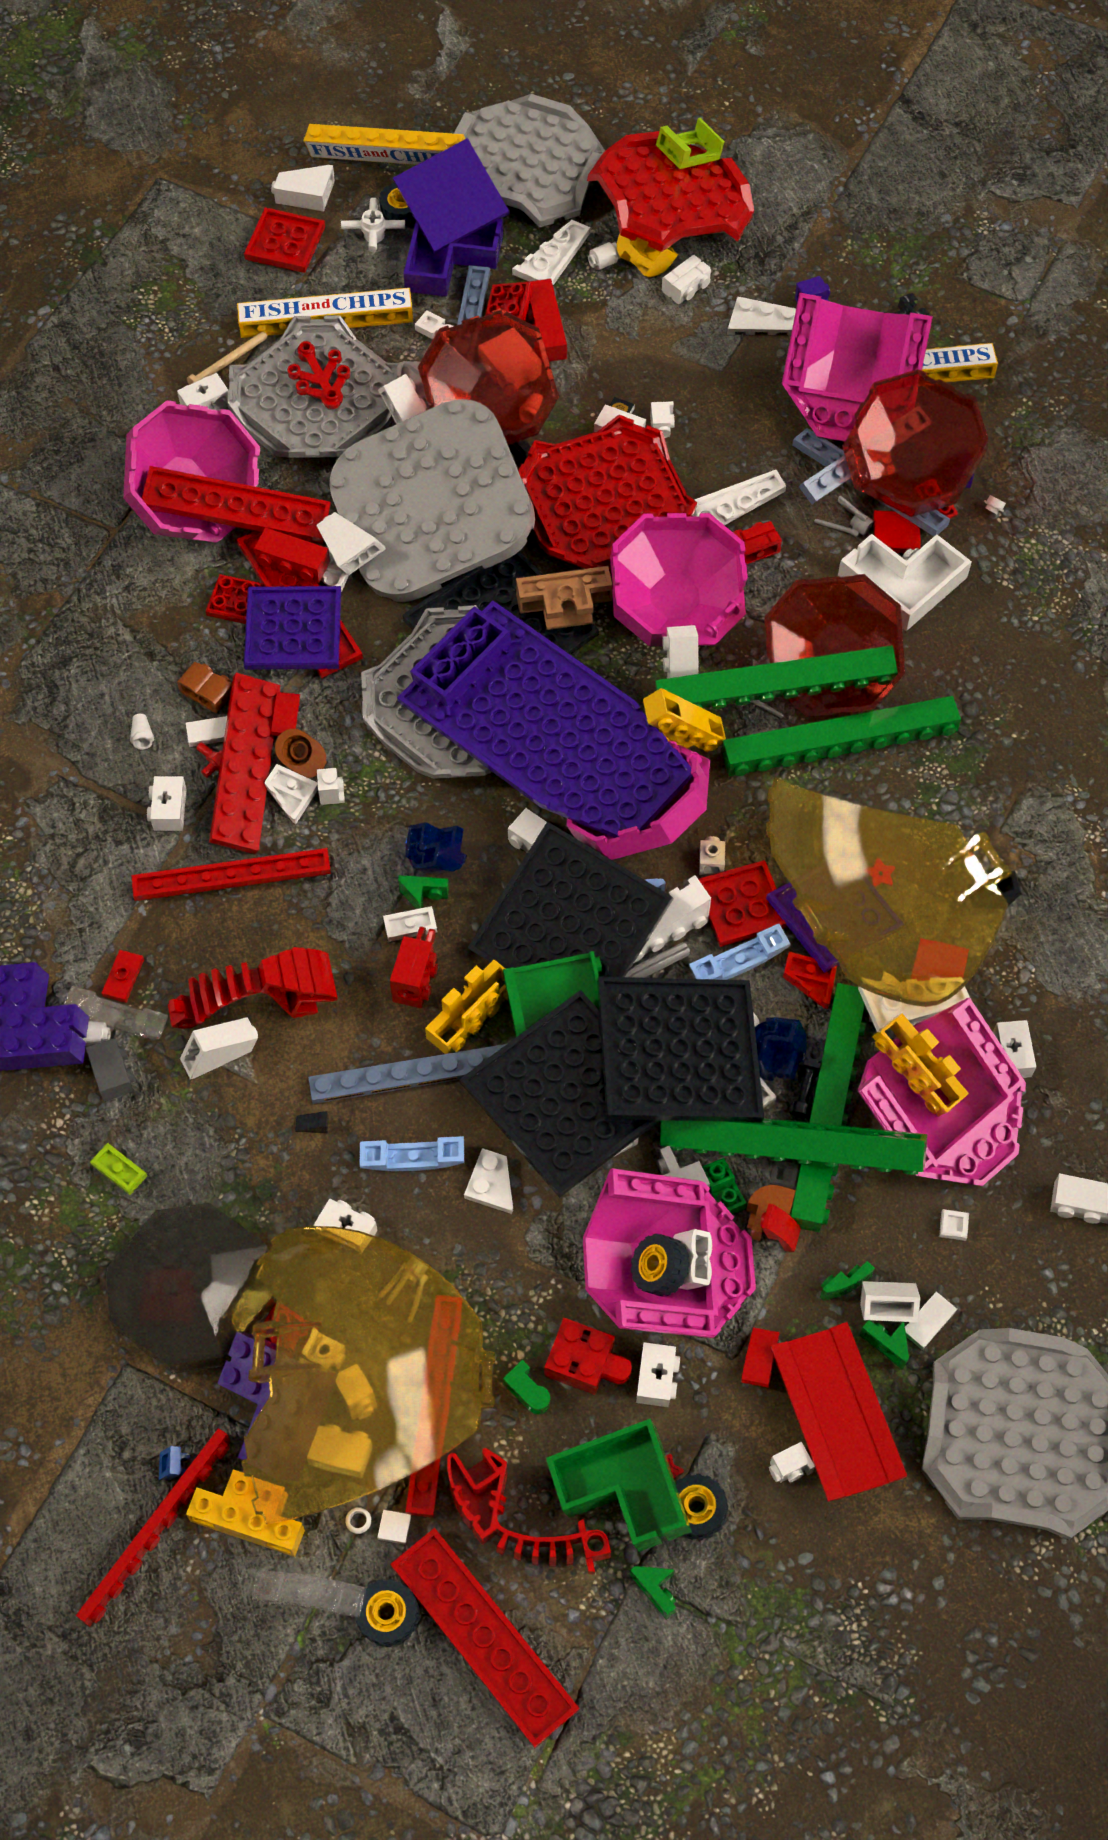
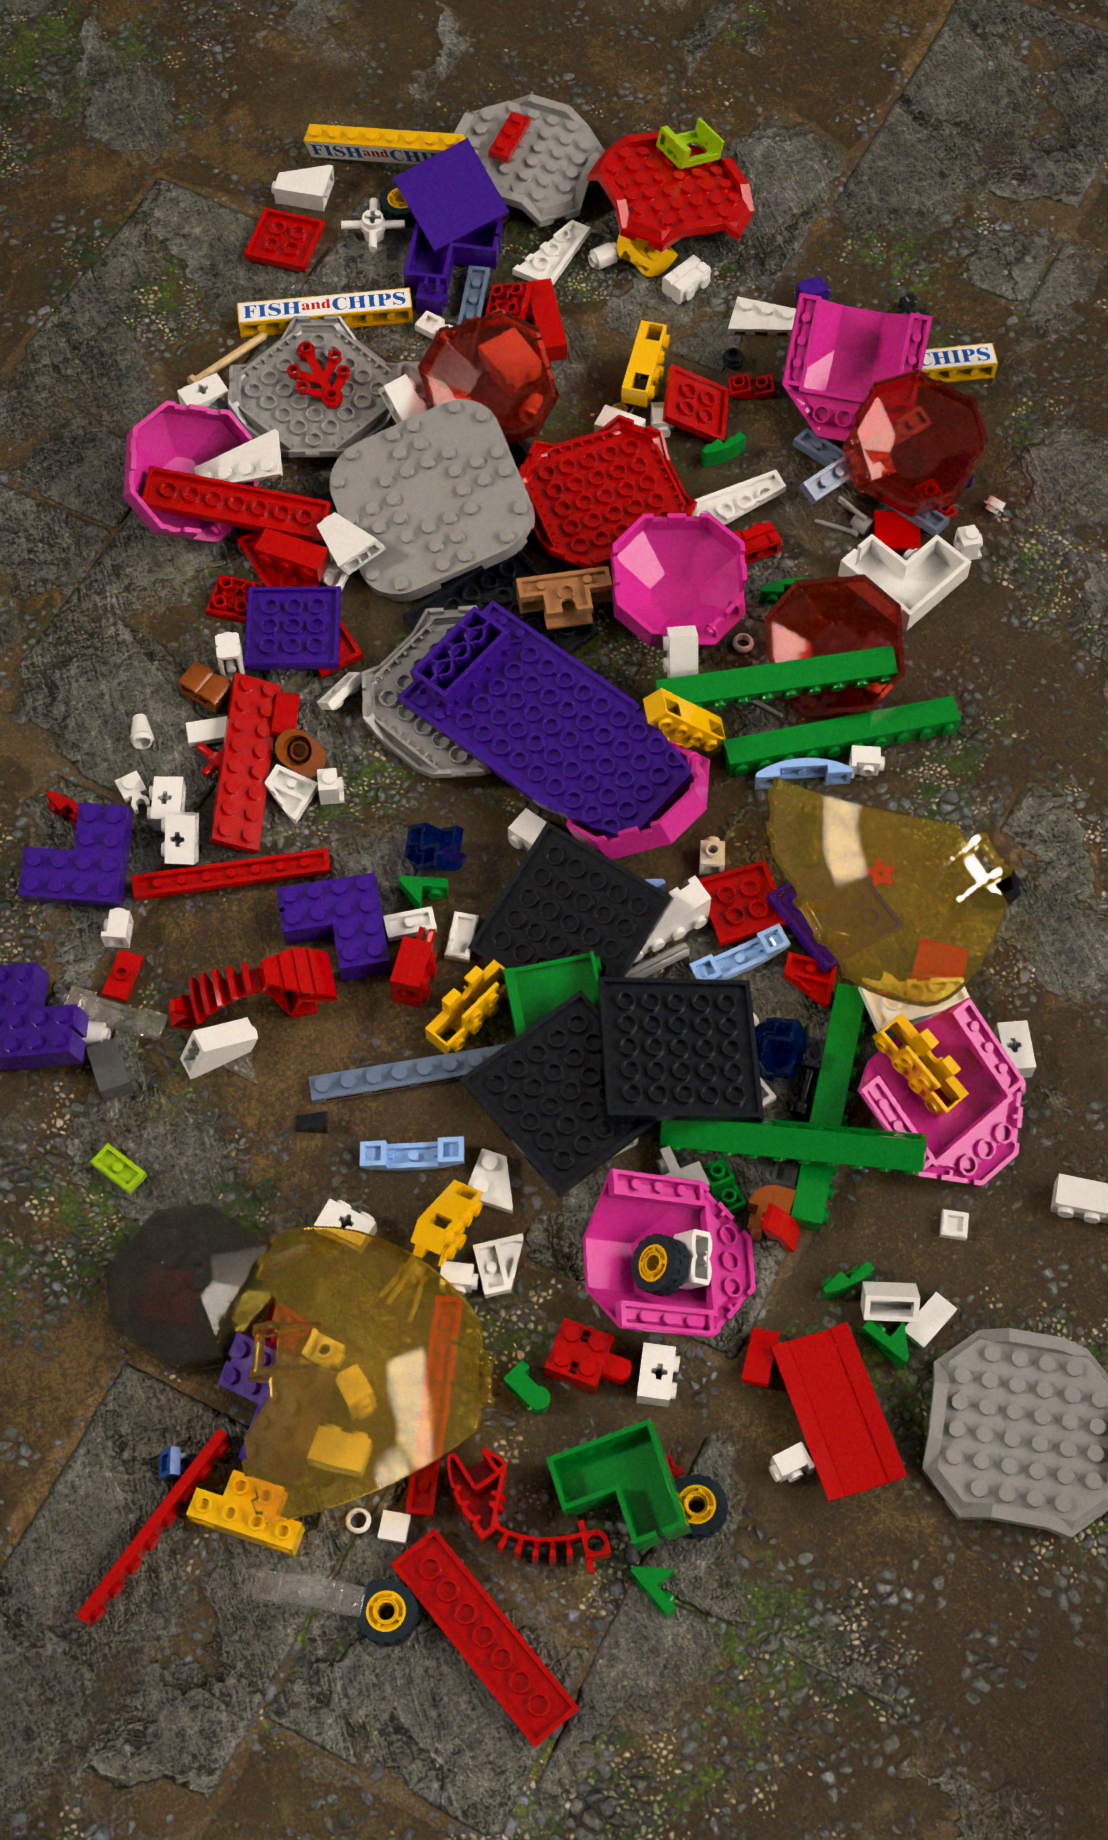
none -> dark purple piece [18,802,134,908]
none -> red slope [46,791,79,826]
none -> white brick [101,908,134,948]
none -> white plate [114,770,151,814]
none -> white brick [161,812,199,865]
none -> white wing [194,429,283,484]
none -> white brick [215,632,246,682]
none -> dark purple piece [276,872,391,981]
none -> white plate [317,672,362,711]
none -> yellow piece [410,1179,483,1267]
none -> dark purple brick [416,277,449,316]
none -> white brick [438,1261,479,1295]
none -> white tile [444,911,479,963]
none -> white wing [473,1233,524,1298]
none -> red plate [488,112,531,163]
none -> yellow piece [621,320,670,407]
none -> red plate [662,364,729,442]
none -> green slope [701,432,746,467]
none -> black plate [722,347,744,369]
none -> red slope [728,373,776,399]
none -> white piece [732,633,754,653]
none -> light blue slope [754,758,853,790]
none -> green slope [759,577,807,606]
none -> white brick [849,745,885,778]
none -> white brick [953,525,983,560]

